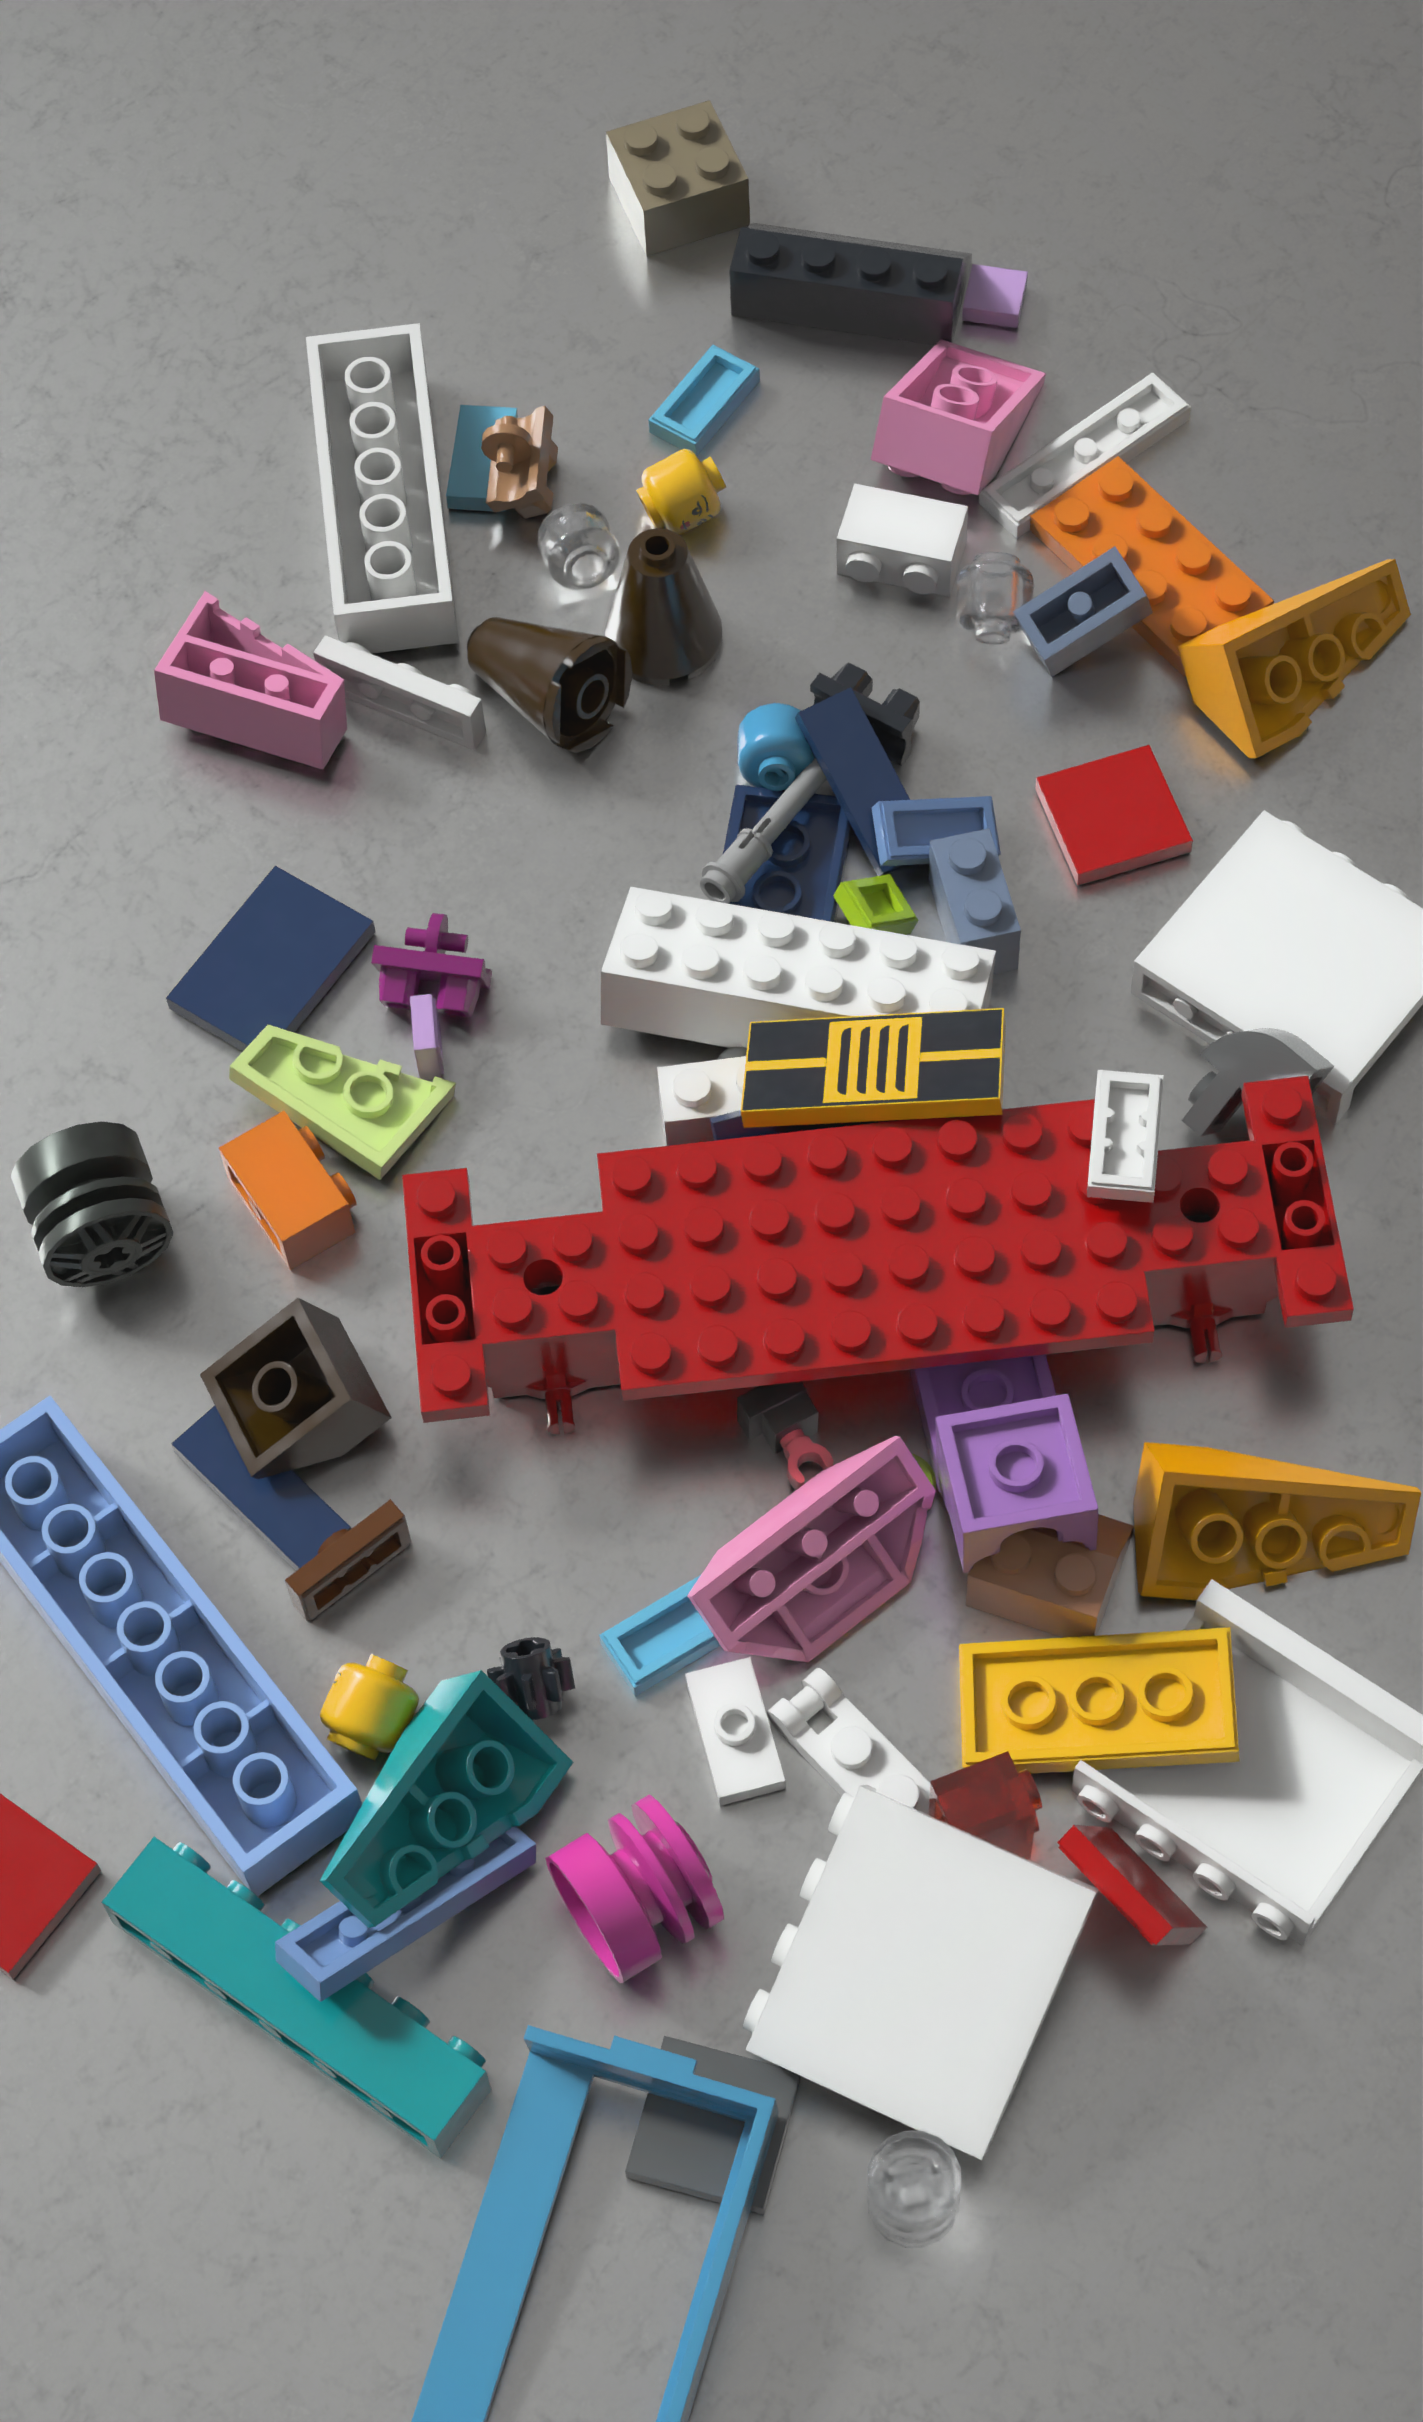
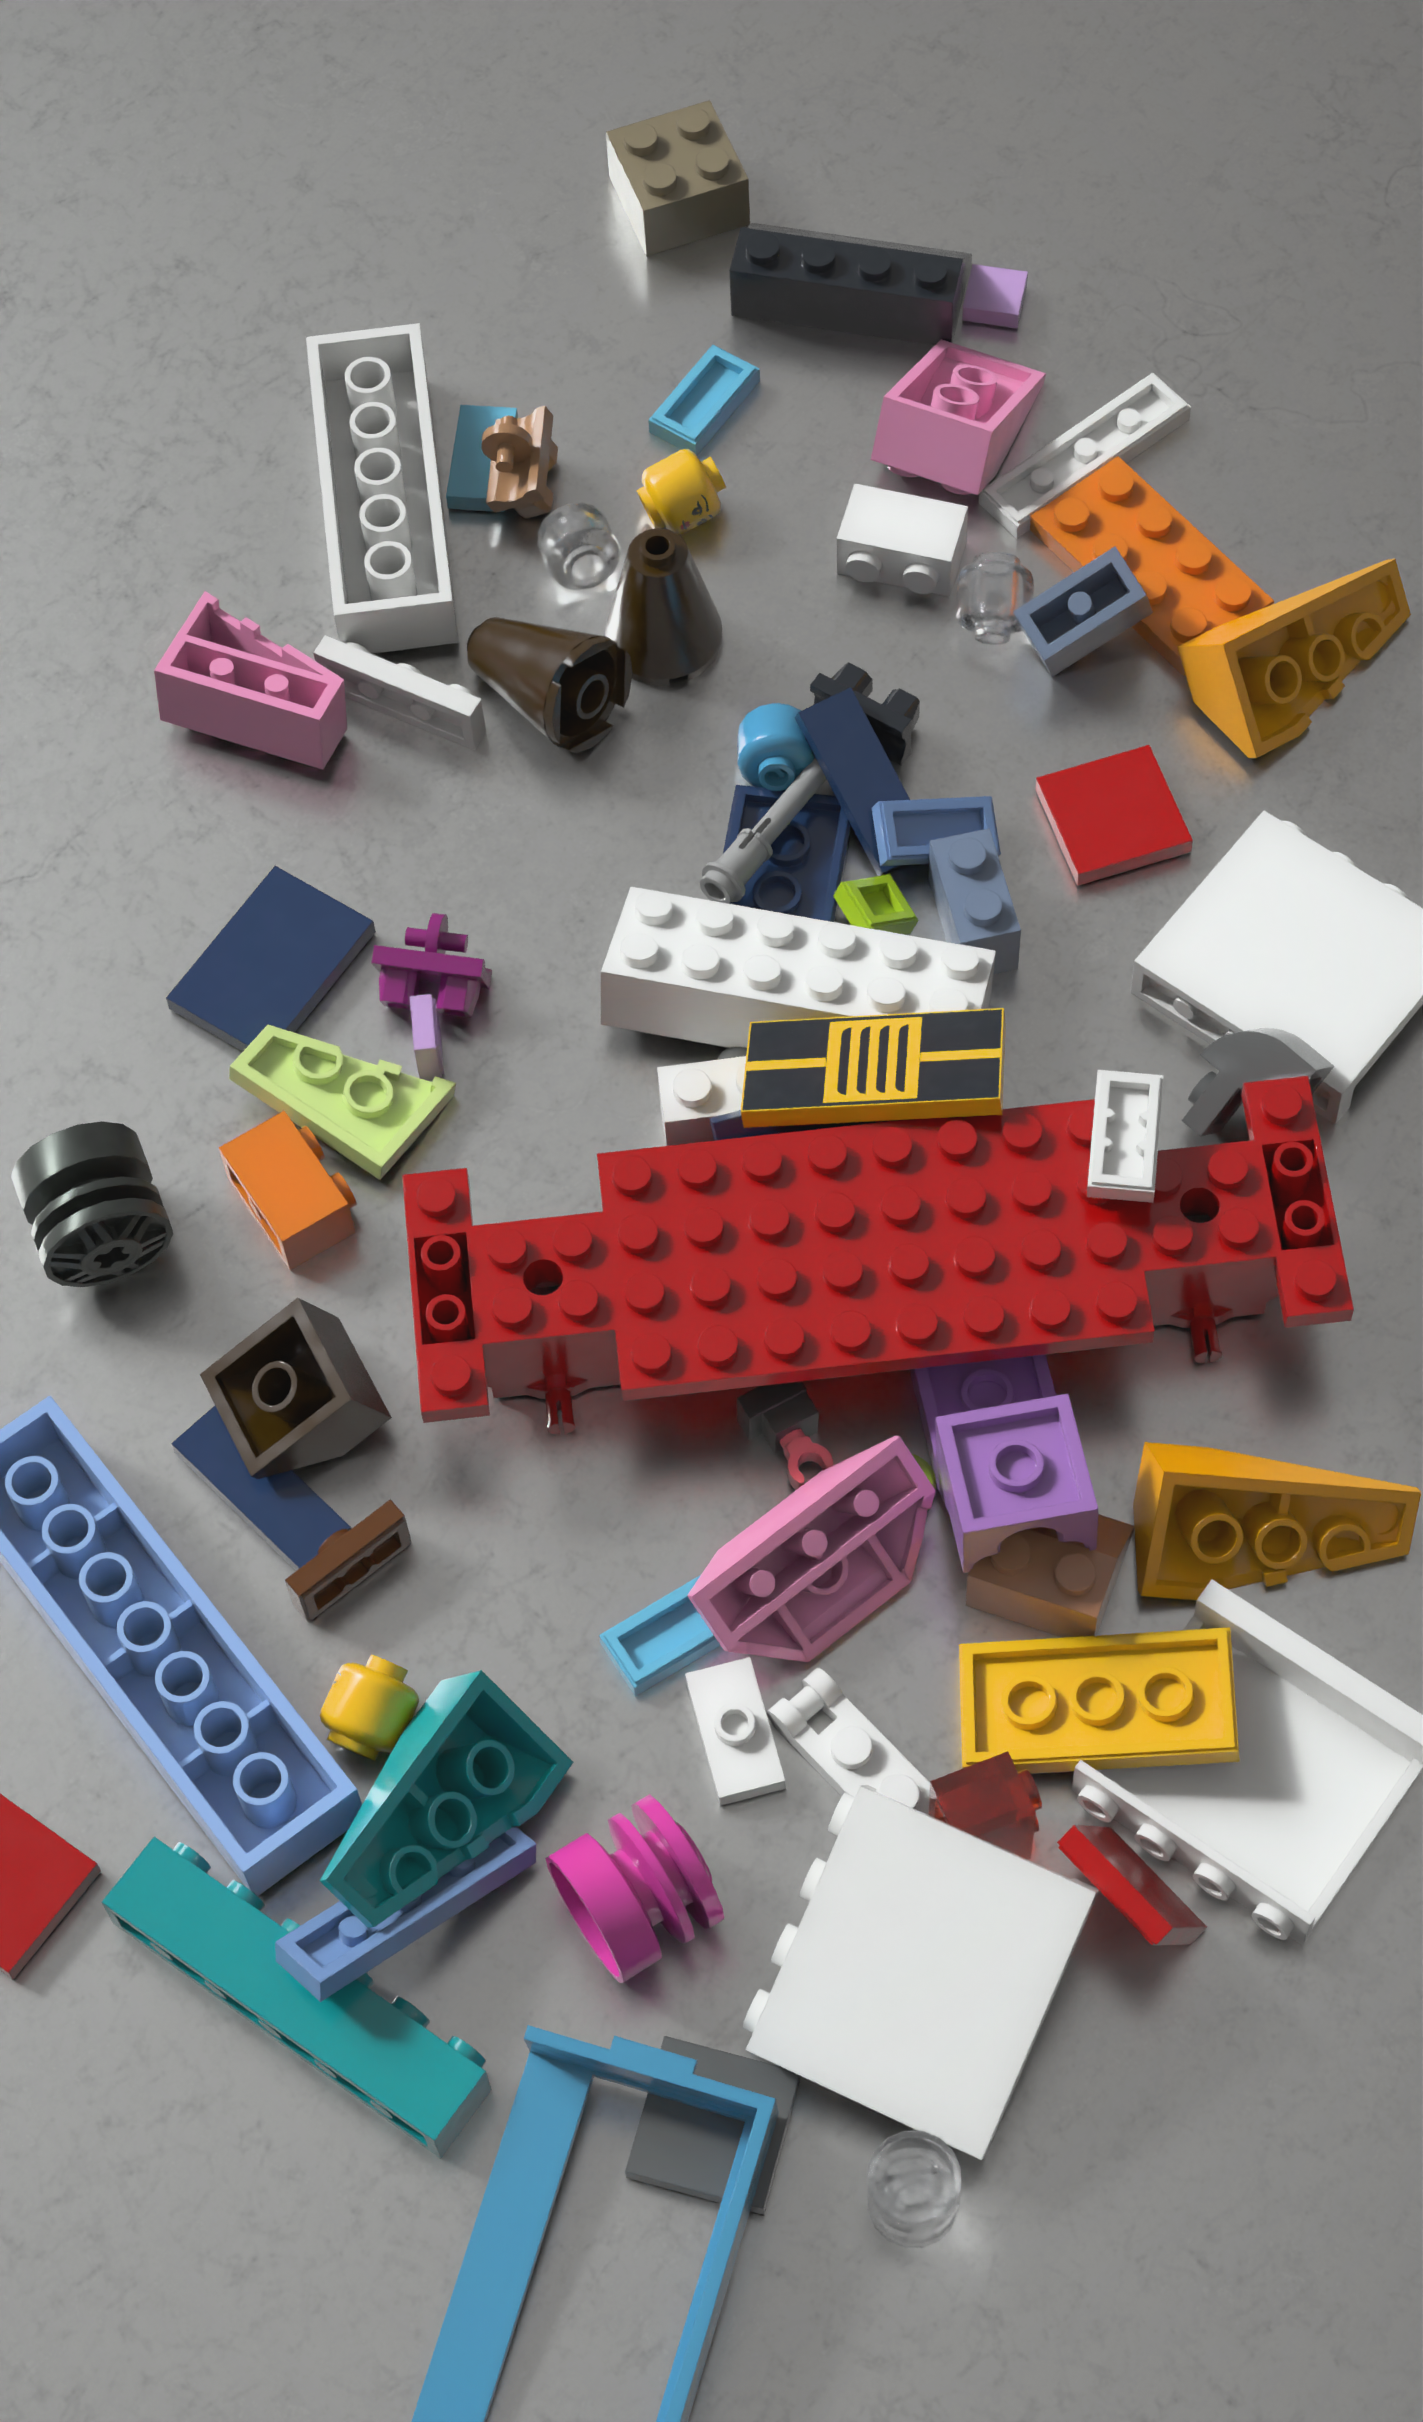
black gear [487,1637,575,1720] -> none

